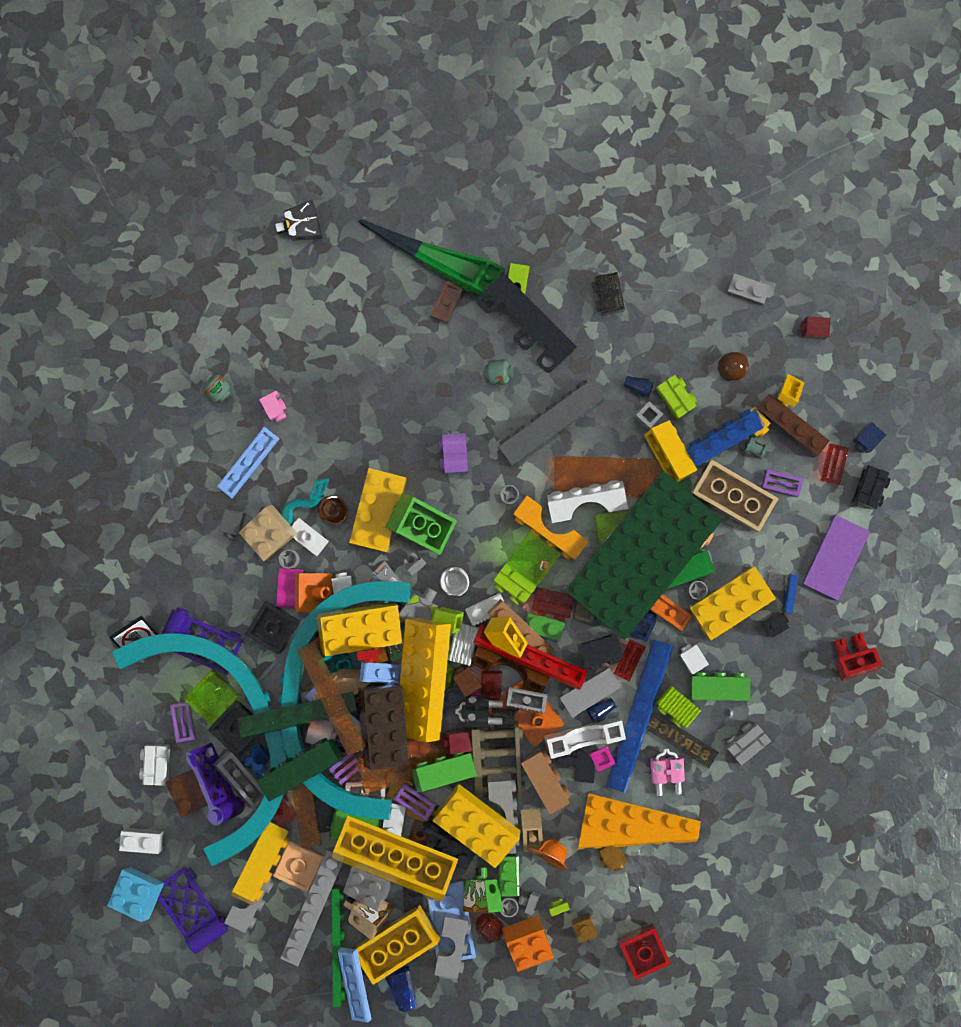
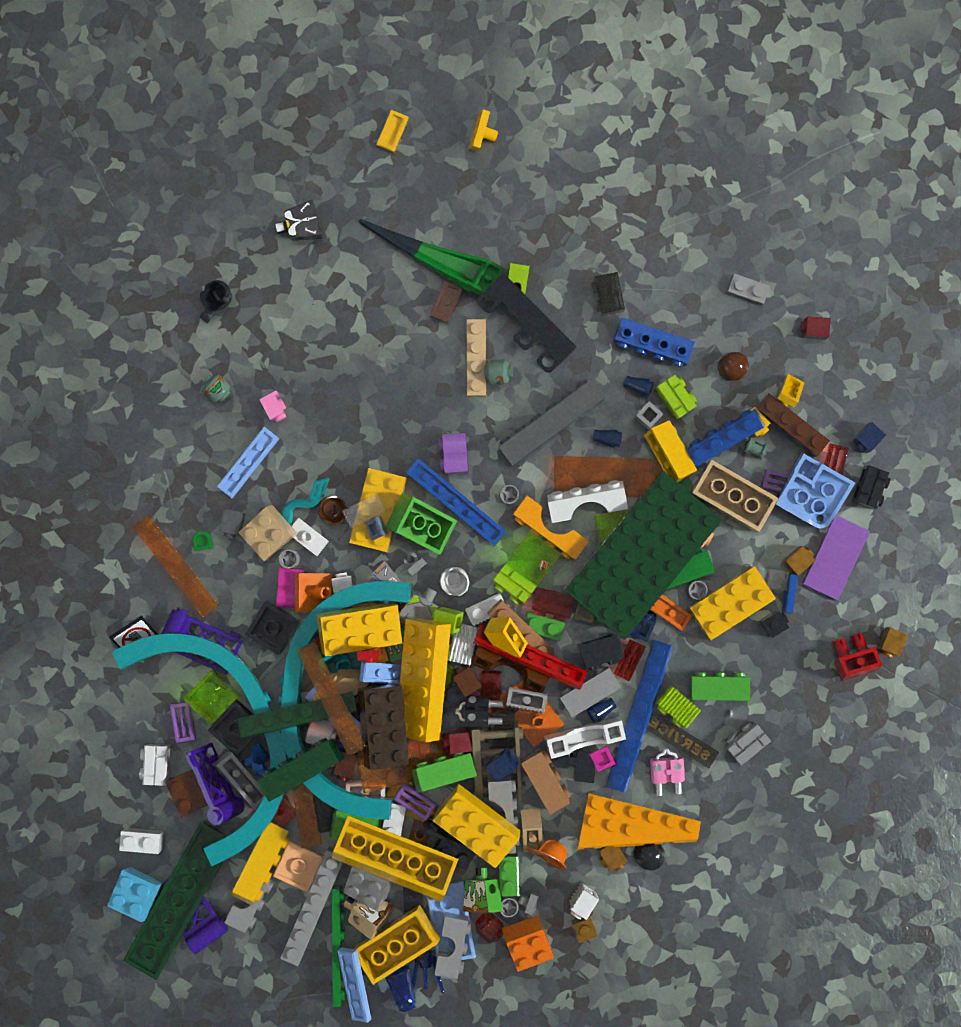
medium lavender tile [329,747,364,784] -> none
lime plate [548,898,570,916] -> none
red brick [617,923,671,980] -> none
white brick [678,643,709,675] -> none
none -> dark green plate [123,821,227,980]
none -> clear orange plate [133,515,219,618]
none -> green tile [192,531,214,551]
none -> black hair [200,280,232,323]
none -> clear tile [342,494,386,528]
none -> sand blue slope [365,516,388,540]
none -> yellow tile [376,110,409,153]
none -> blue plate [406,458,507,546]
none -> clear blue plant [411,950,445,994]
none -> tan plate [467,319,486,396]
none -> yellow tile [468,109,498,152]
none -> dark blue brick [486,747,519,782]
none -> white brick [569,883,599,920]
none -> dark blue cone [593,430,622,448]
none -> blue brick [613,318,695,367]
none -> black hair [633,843,666,871]
none -> light blue slope [776,452,855,528]
none -> pearl gold brick [782,546,816,576]
none -> pearl gold brick [877,627,908,658]

